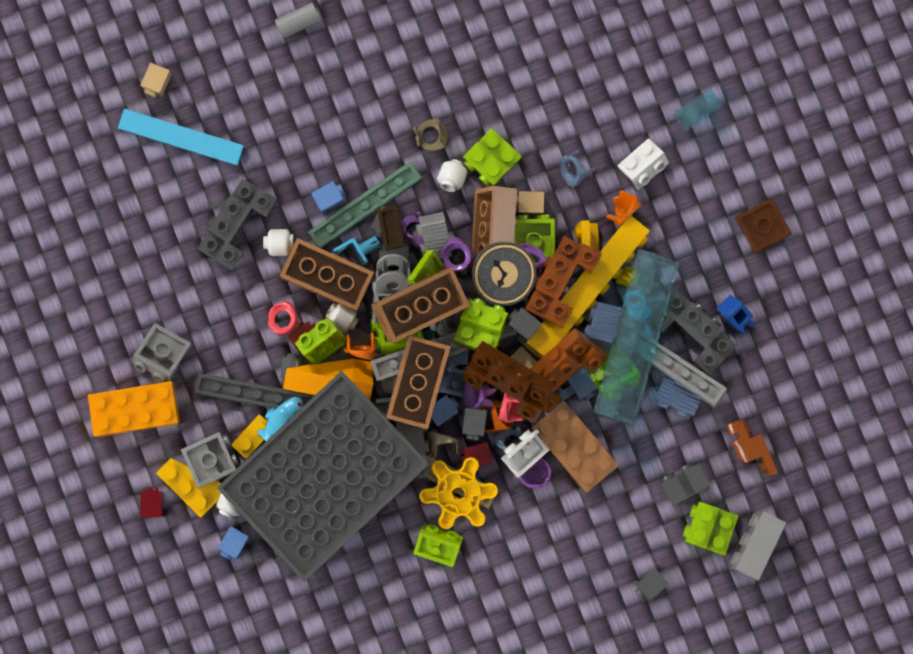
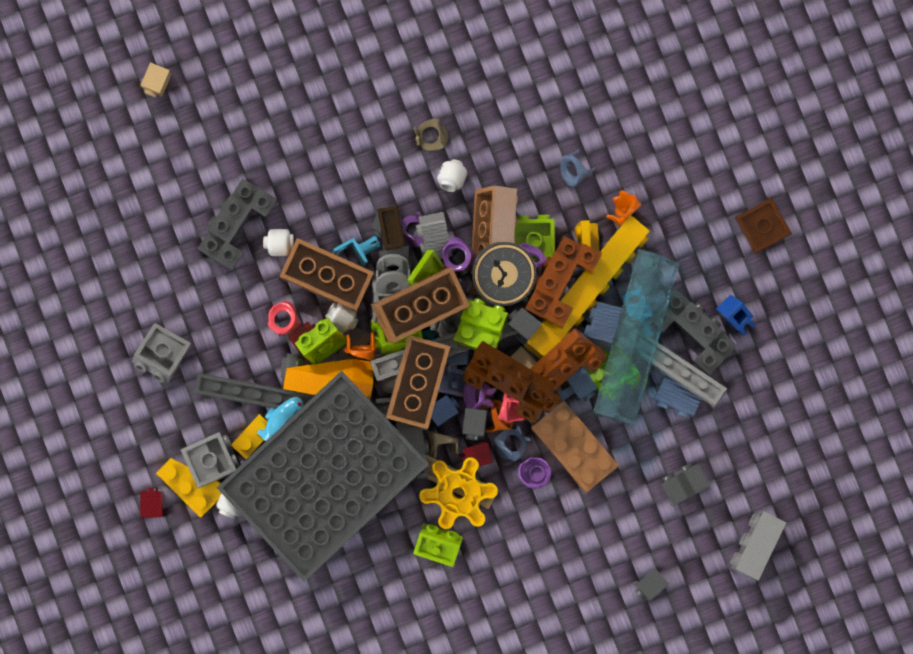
light orange brick [88,381,180,438] -> none
medium azure tile [118,109,244,166] -> none
medium blue brick [218,526,250,560] -> none
light grey pin [274,2,321,39] -> none
sand green tile [307,161,422,249] -> none
medium blue brick [311,181,345,214] -> none
lime plate [463,128,522,186] -> none
white bracket [501,429,550,478] -> none
tan brick [516,191,544,216] -> none
yellow plate [616,267,640,290] -> none
white bracket [617,138,669,190] -> none
clear light blue brick [674,88,722,132] -> none
lime plate [683,501,739,556] -> none
dark orange plate [725,418,778,476] -> none

